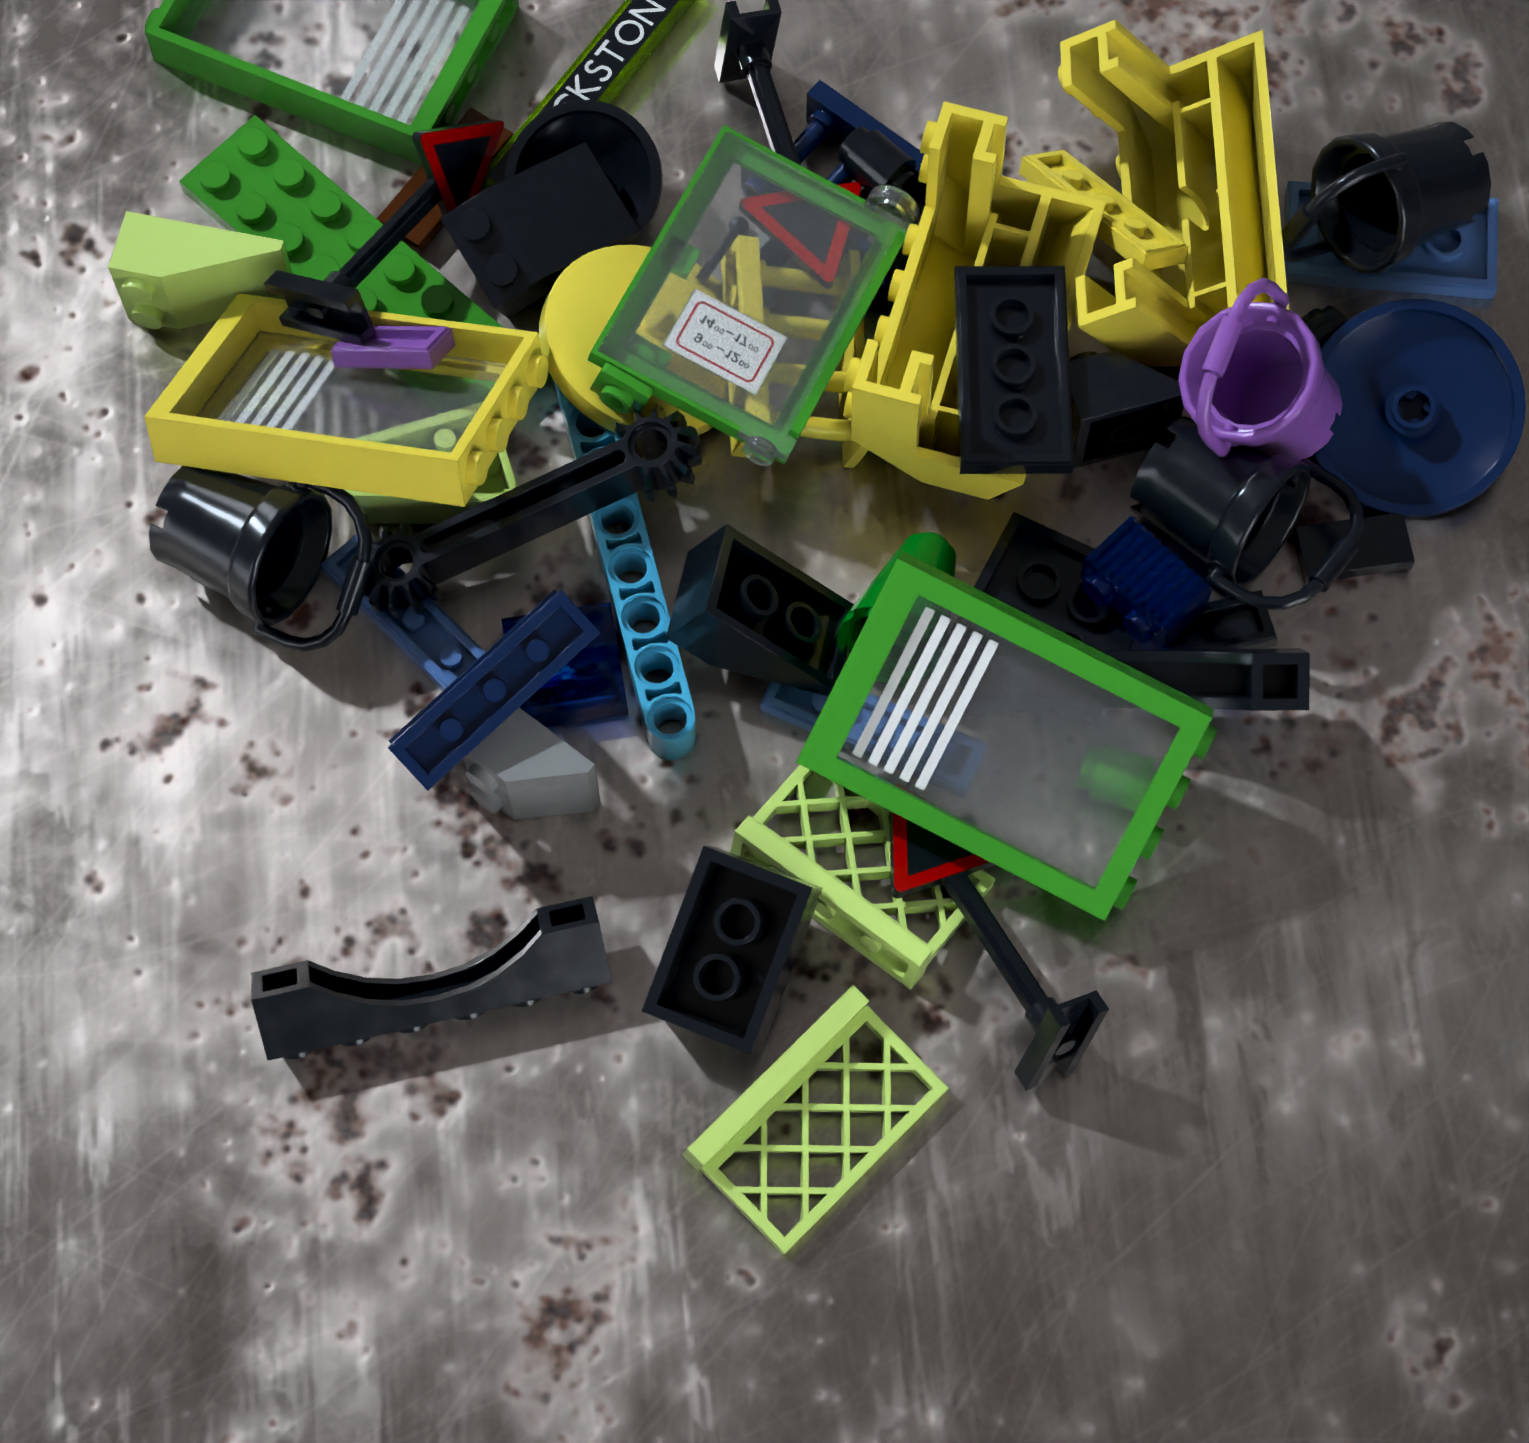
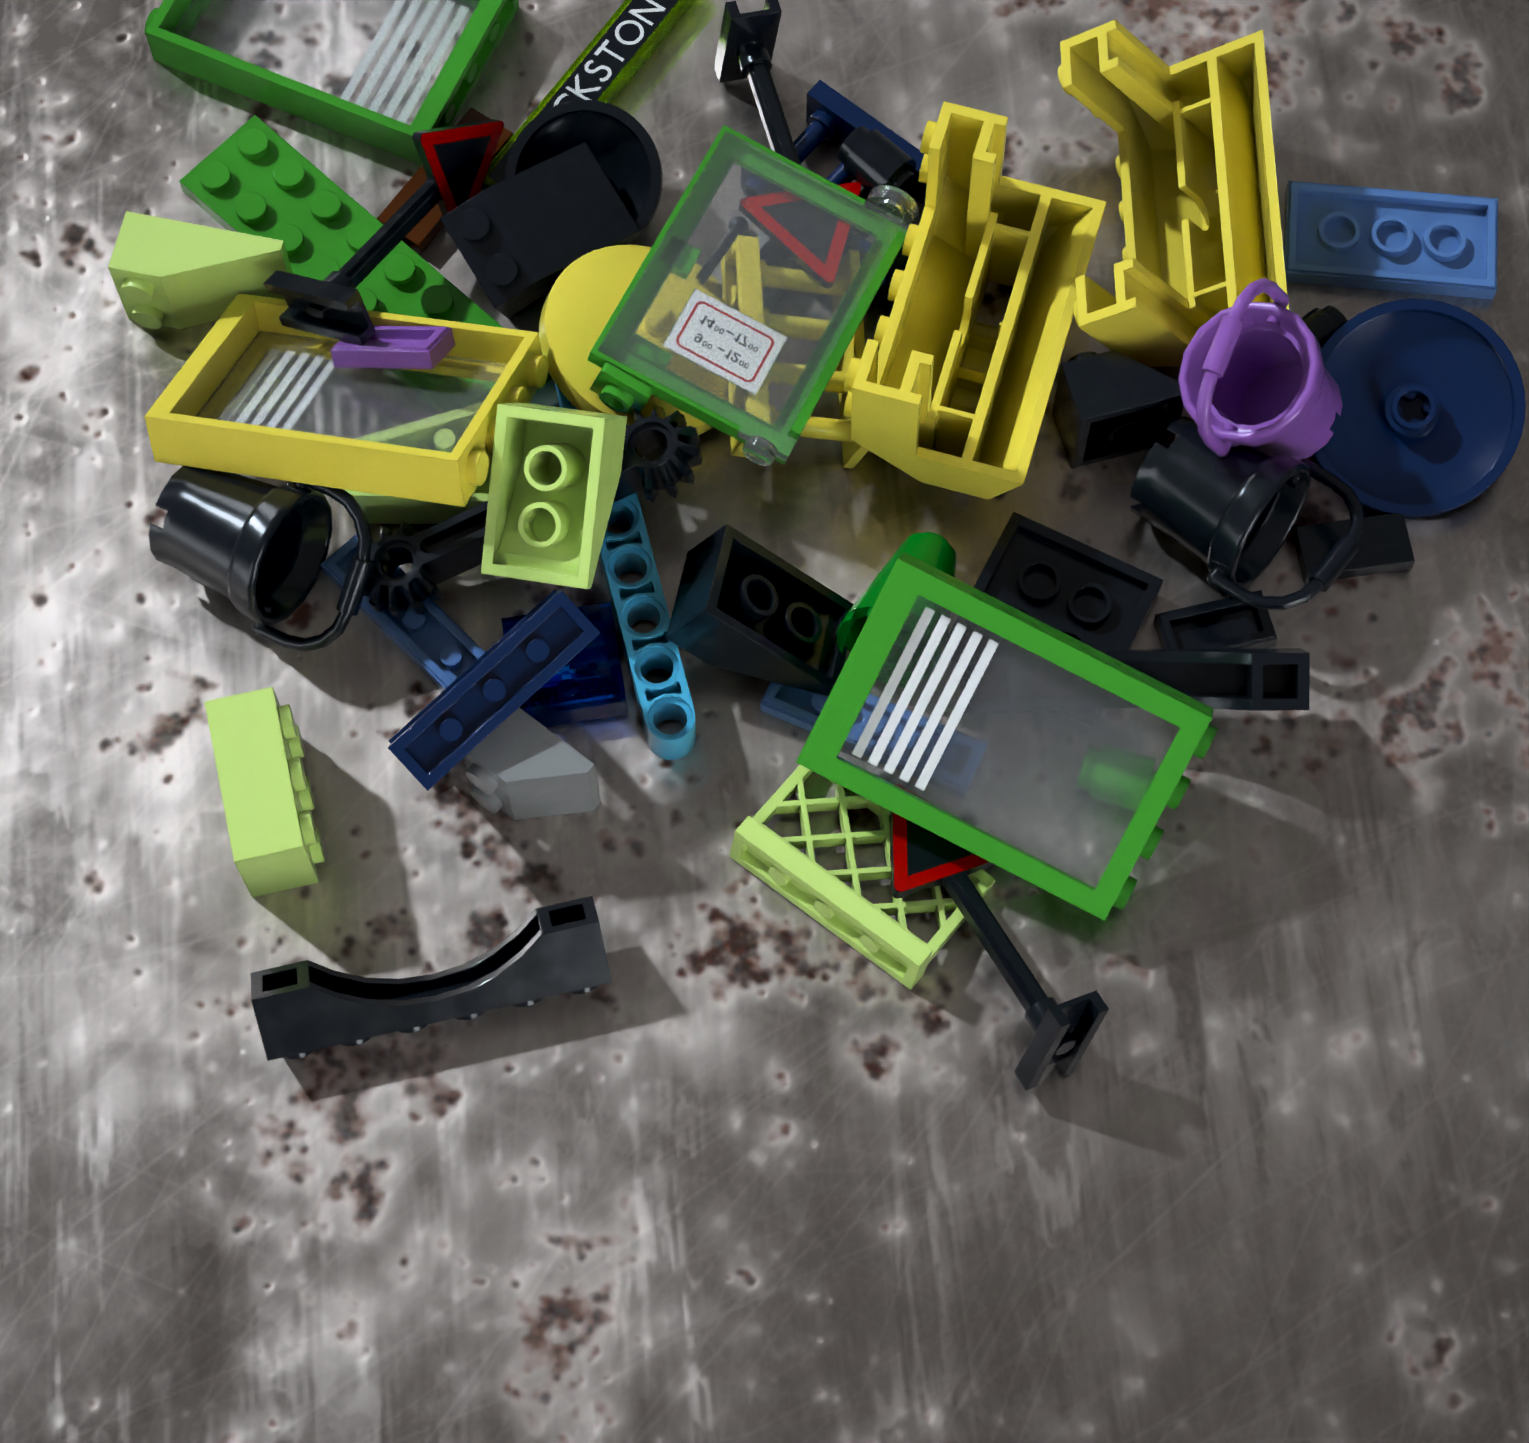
black brick [642,846,823,1054] -> none
yellowish green fence [681,985,949,1255] -> none
black tile [954,266,1074,474] -> none
light yellow tile [1019,150,1188,270] -> none
clear blue brick [1080,516,1212,649] -> none
black piece [1282,122,1491,274] -> none
none -> yellowish green brick [204,687,325,897]
none -> yellowish green slope [481,402,627,589]

